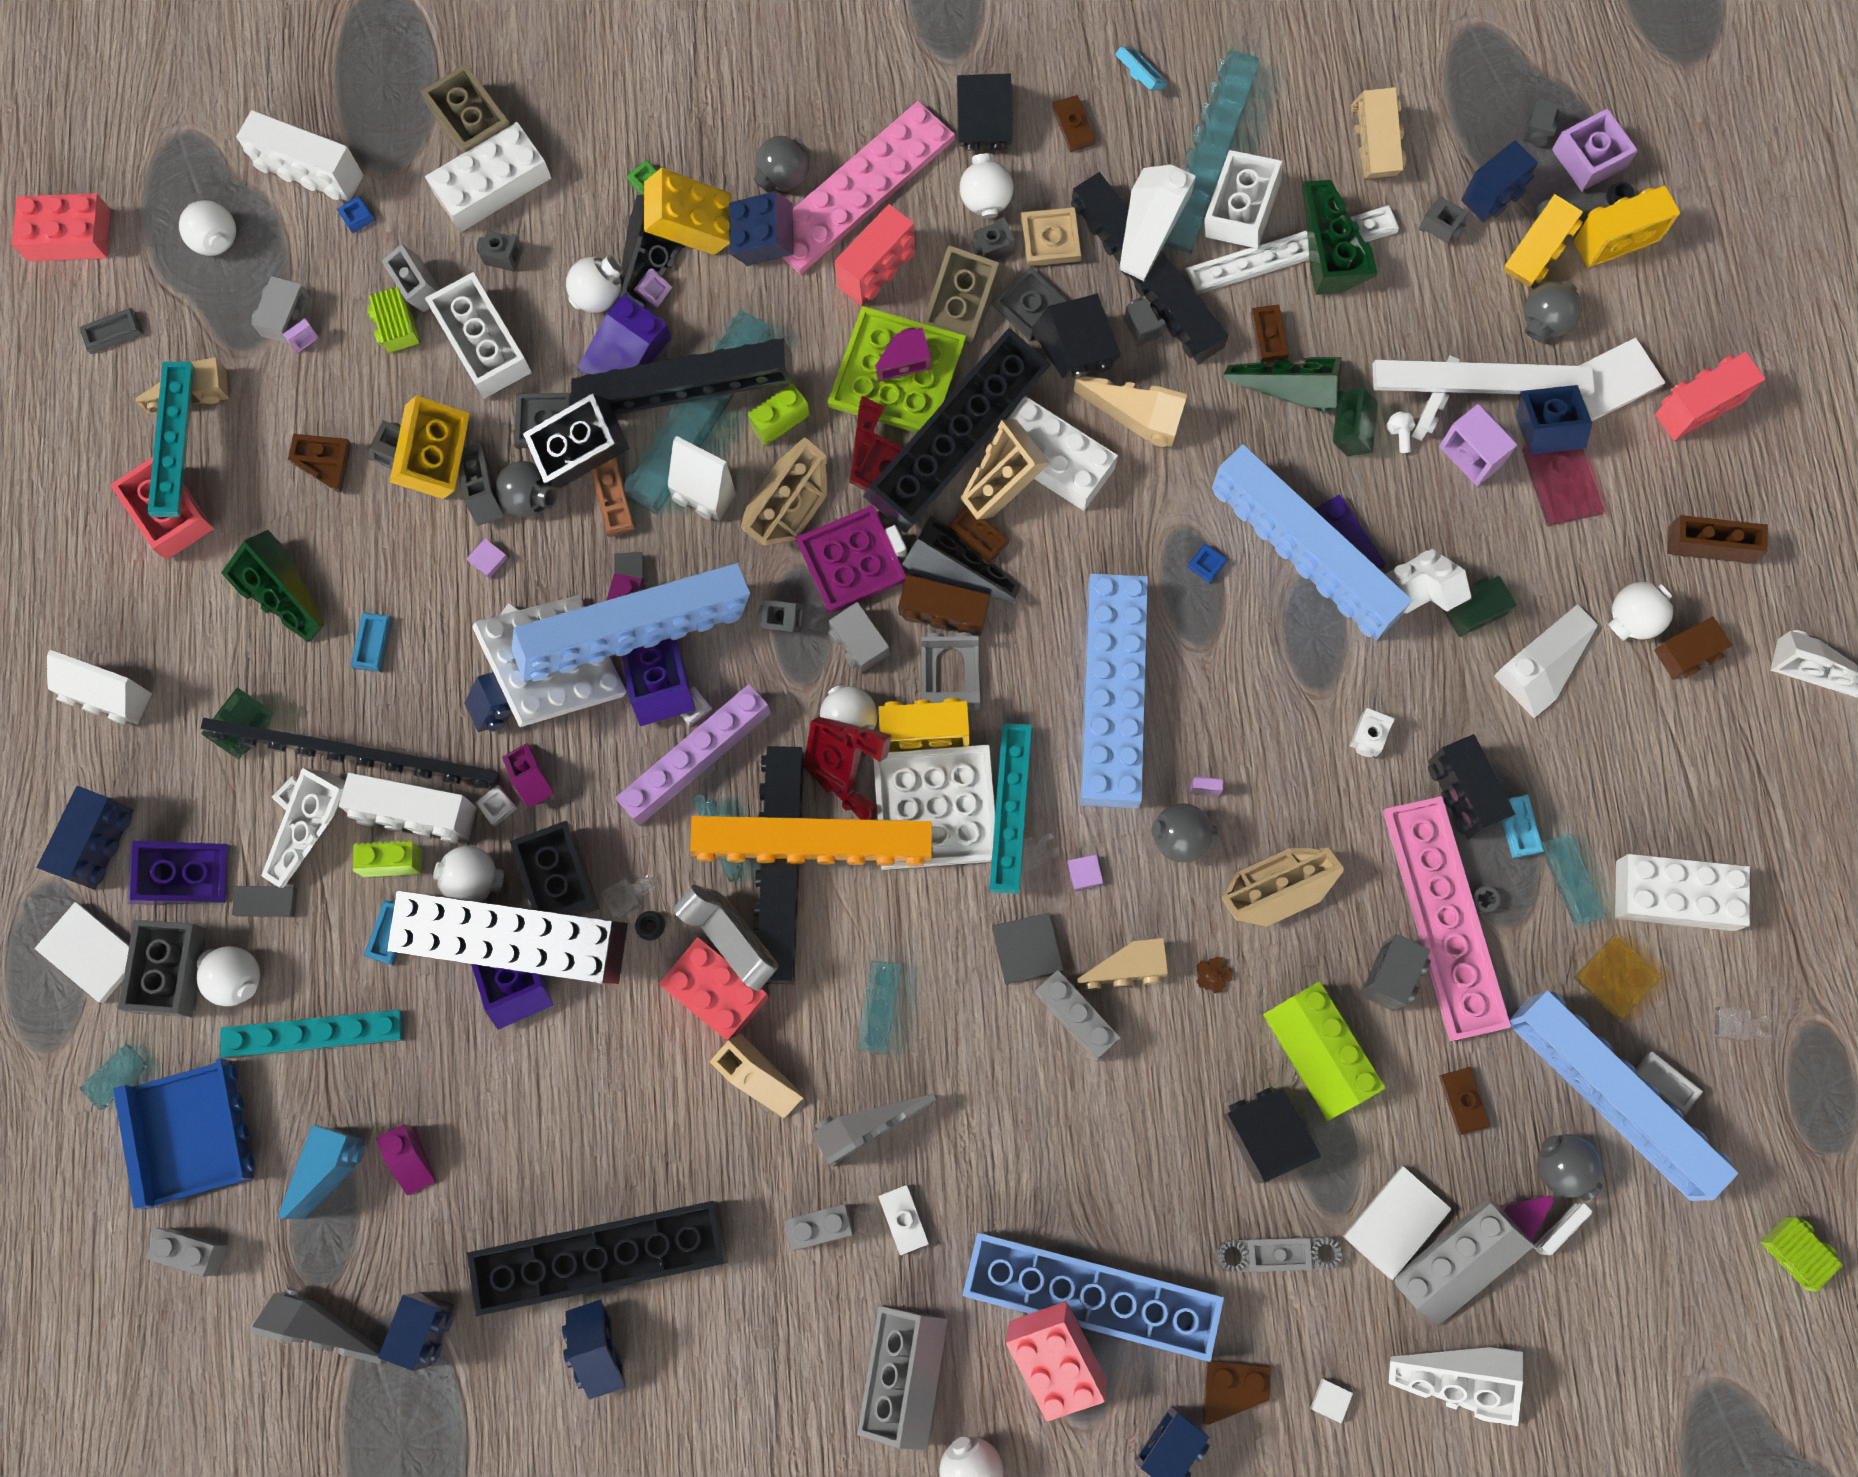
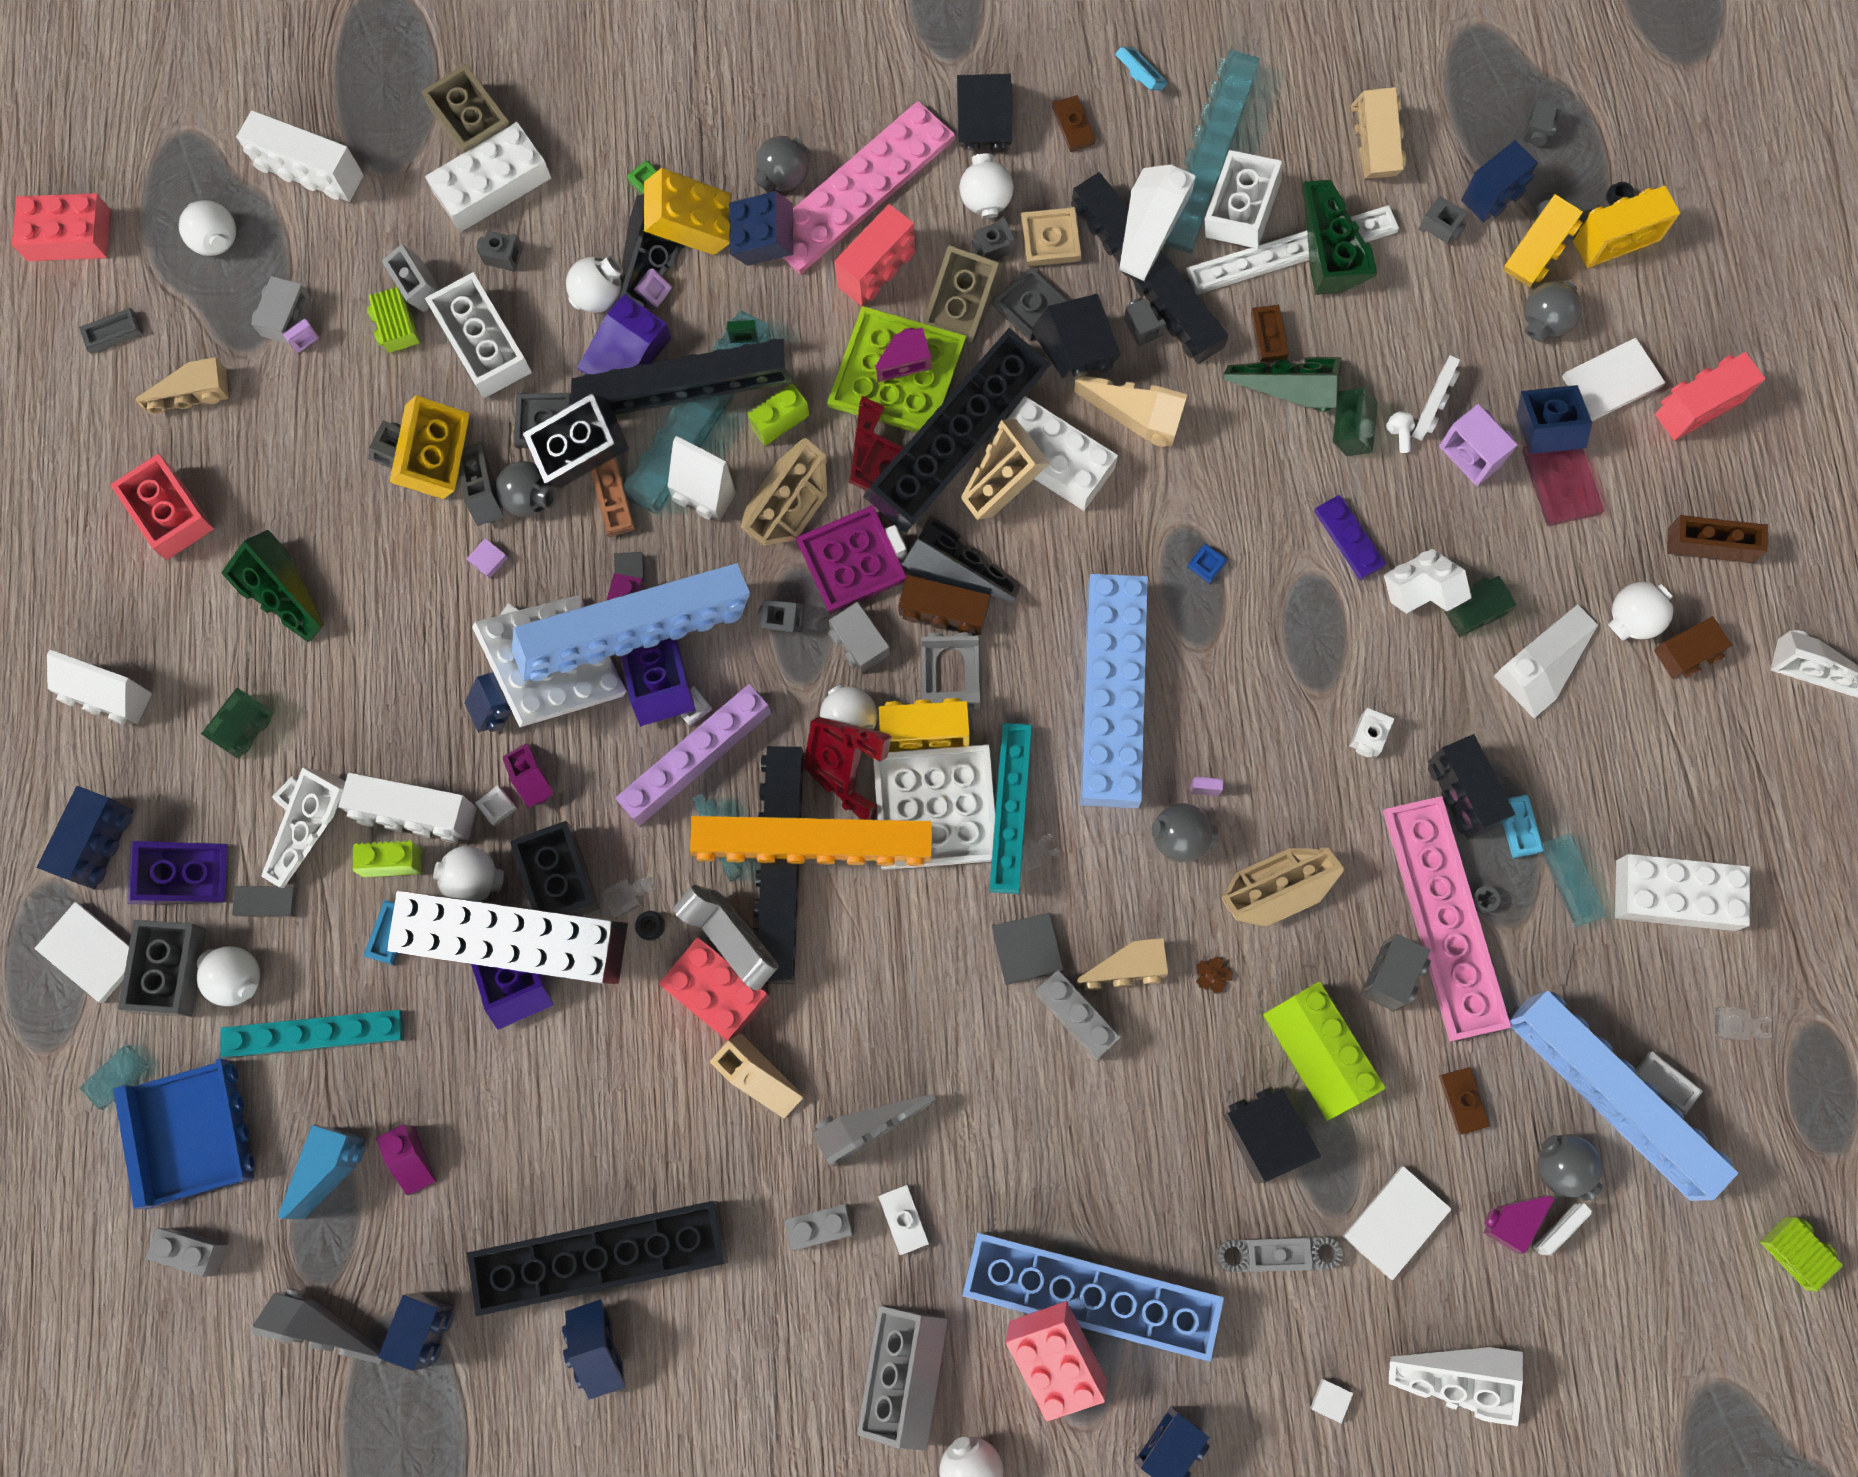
teal plate [148,362,194,517] -> none
black plate [200,717,500,790] -> none
reddish brown wing [288,434,351,493] -> none
blue tile [337,196,375,234] -> none
dark azure tile [351,613,392,672] -> none
clear light blue plate [856,960,902,1055] -> none
reddish brown plate [948,506,1009,563] -> none
lavender tile [1067,855,1103,891] -> none
reddish brown wing [1202,1360,1271,1425] -> none
light blue brick [1212,445,1413,641] -> none
white tile [1372,360,1595,396] -> none
light grey slope [1395,1196,1534,1326] -> none
lavender brick [1552,108,1638,191] -> none
clear yellow plate [1573,934,1662,1021] -> none
none -> dark green tile [727,320,758,343]

